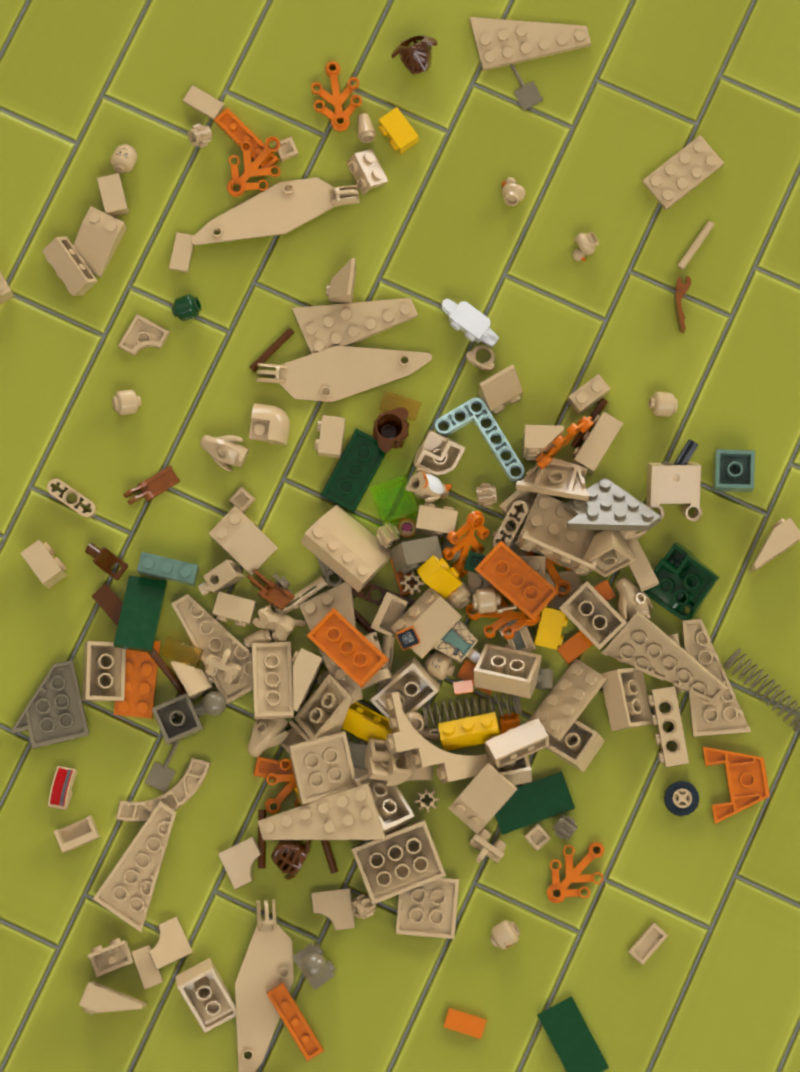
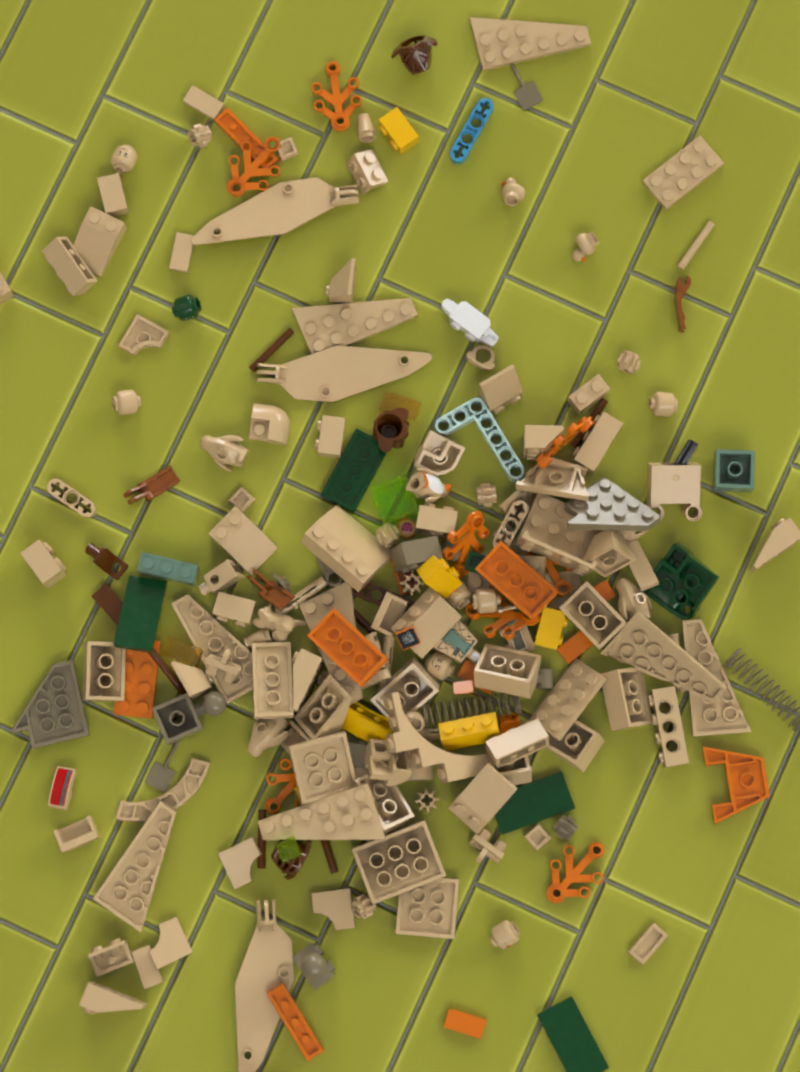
tan slope [175,958,236,1033] -> none
orange tile [254,756,294,783] -> none
black wheel [664,781,699,816] -> none
none -> clear neon green tile [275,836,302,864]
none -> dark azure beam [450,98,493,164]
none -> tan gear [617,350,641,374]

